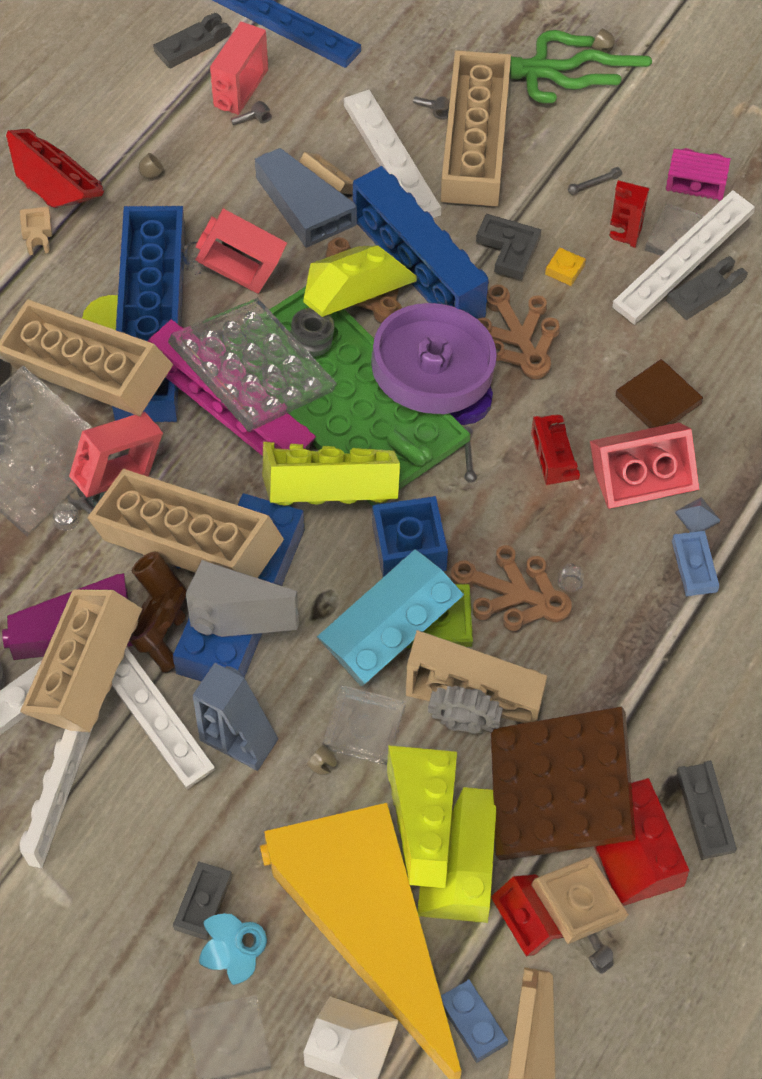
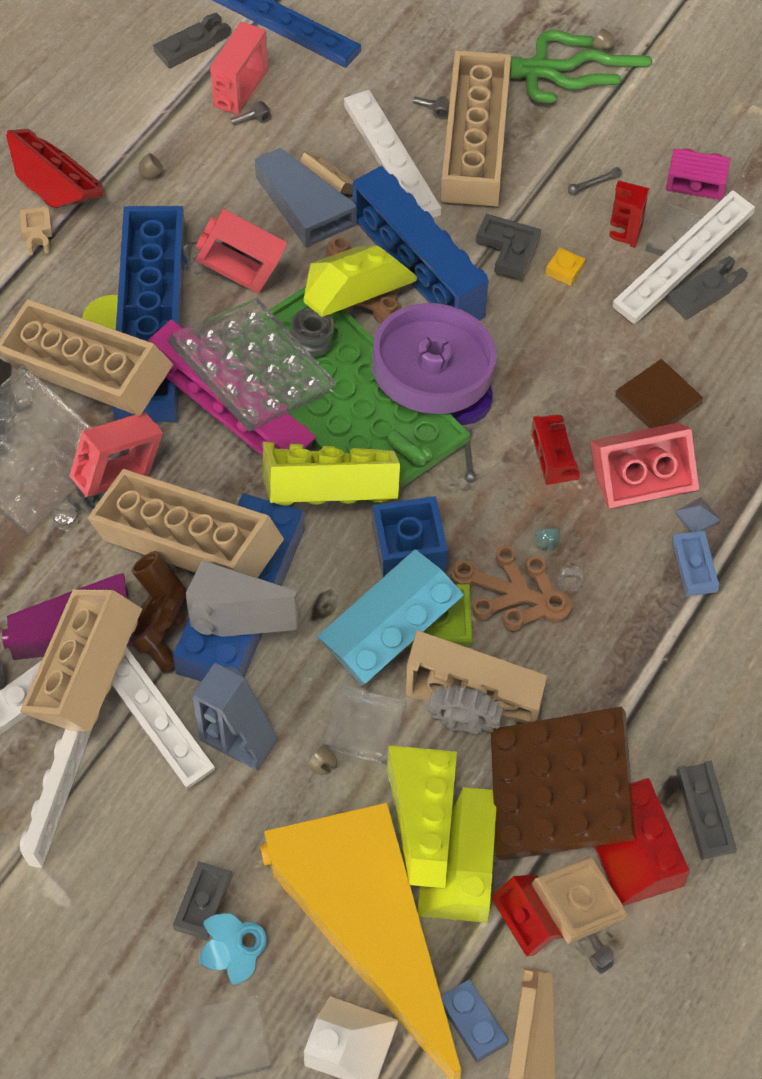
medium nougat plant [478,284,560,379] -> none
none -> clear light blue hinge [534,528,561,551]

